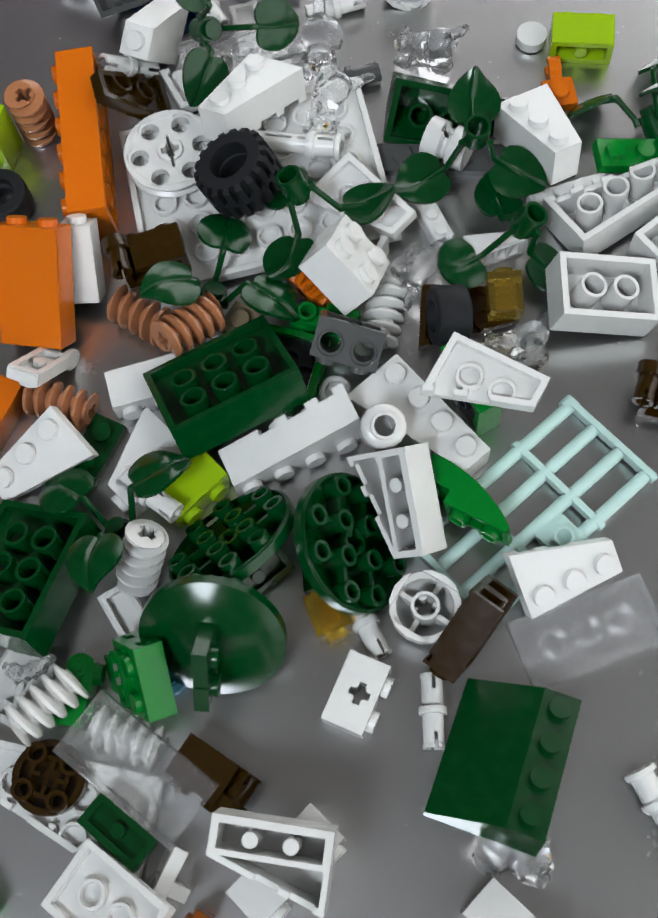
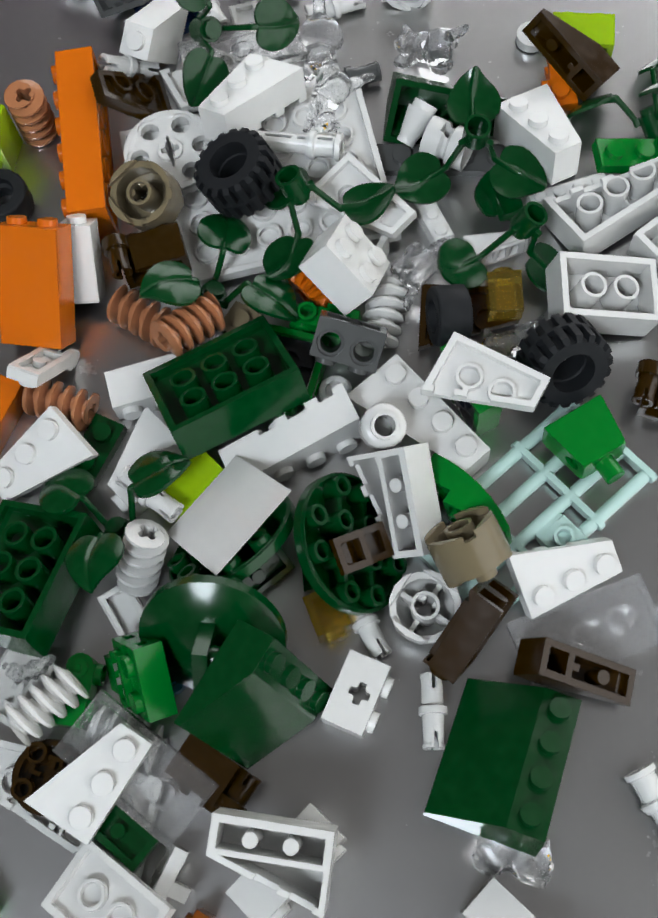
none -> white wing [23,722,155,845]
none -> dark tan brick [108,160,185,231]
none -> white sticker [167,455,291,576]
none -> dark green slope [174,619,332,769]
none -> dark brown slope [329,521,394,576]
none -> white cone [397,97,438,148]
none -> dark tan brick [424,506,513,588]
none -> dark brown slope [513,637,636,706]
none -> black tyre [516,312,613,408]
none -> dark brown slope [522,8,620,102]
none -> green torso [542,395,626,485]

